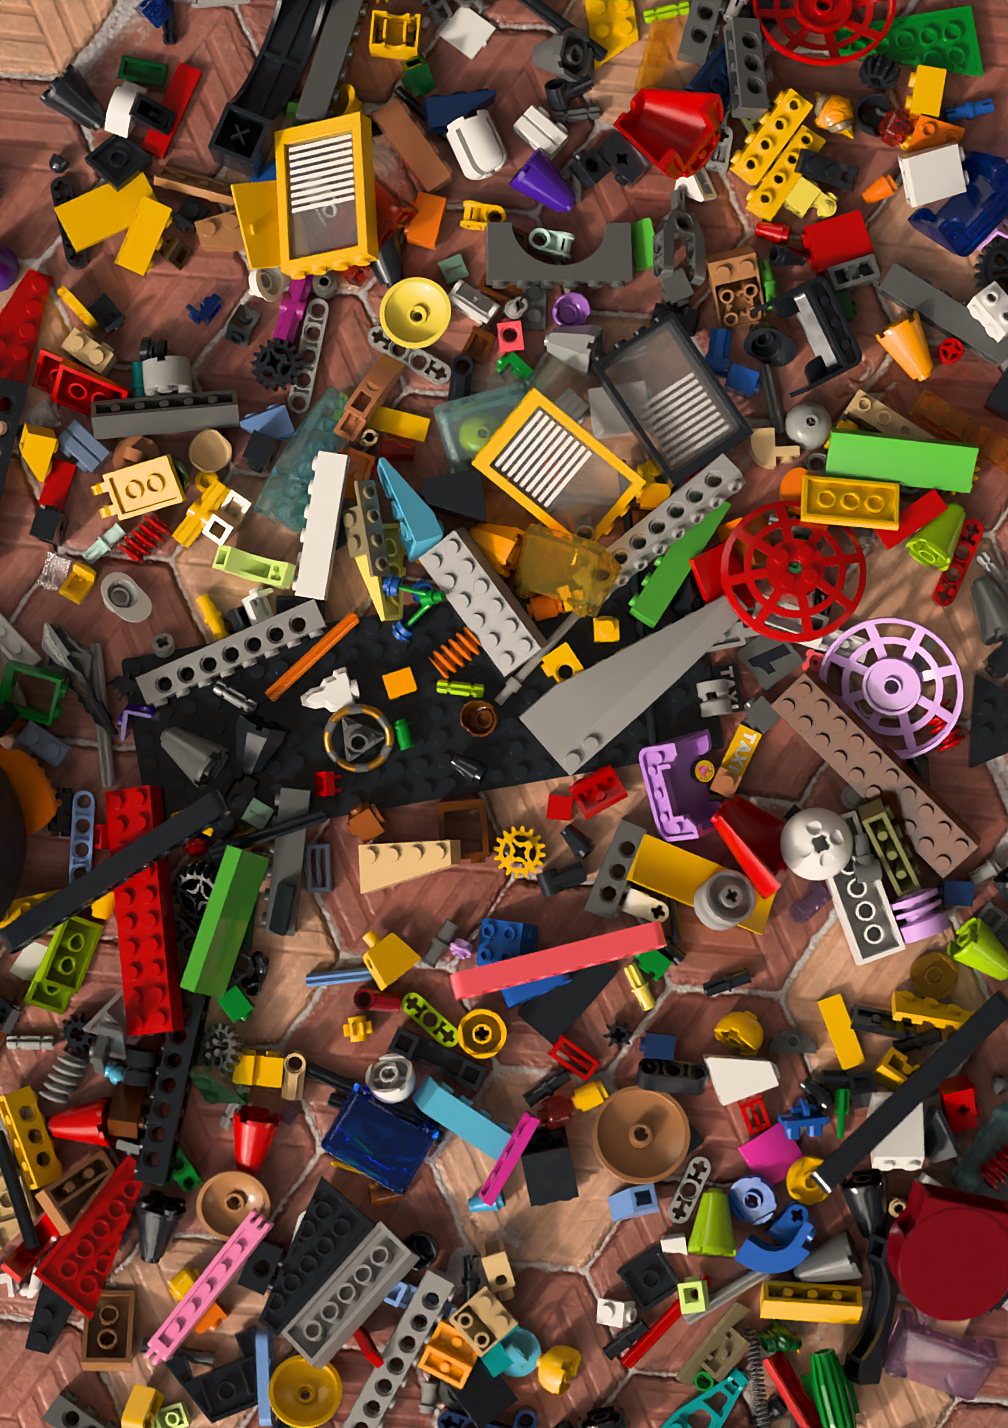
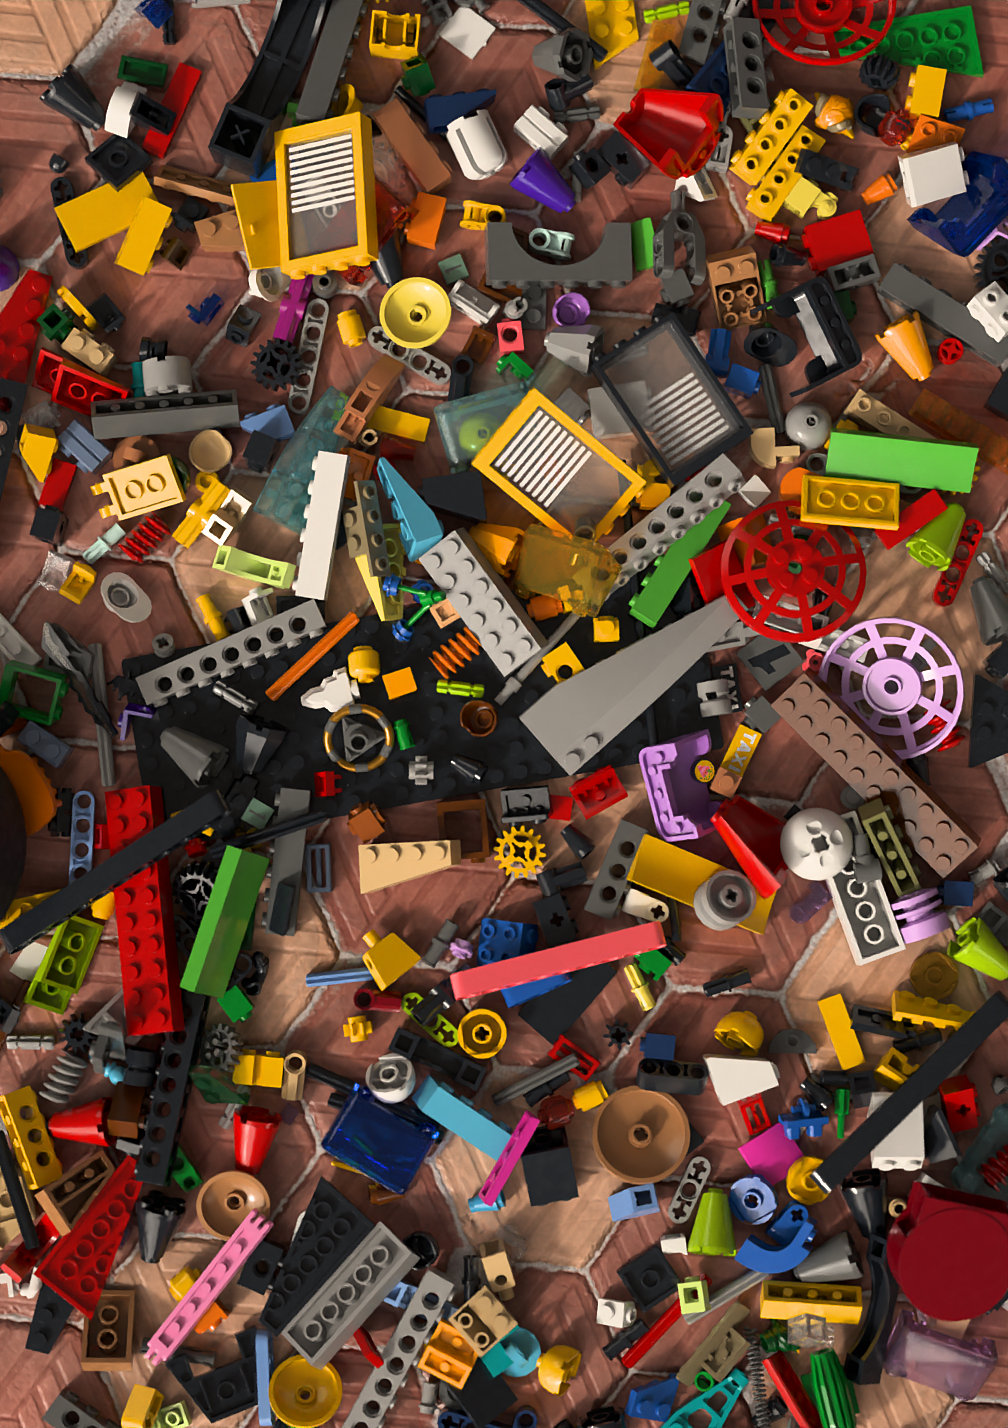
none -> dark green brick [36,303,78,344]
none -> yellow brick [337,310,366,347]
none -> yellow head [348,646,380,683]
none -> light grey gear [409,756,434,785]
none -> black piece [410,963,472,1027]
none -> light nougat tile [429,598,461,629]
none -> dark grey axle [492,1053,580,1106]
none -> black bracket [500,785,553,826]
none -> black brick [532,893,579,949]
none -> blue wing [624,1373,679,1422]
none -> black piece [649,39,694,88]
none -> white slope [737,474,771,510]
none -> clear brick [788,1313,835,1349]

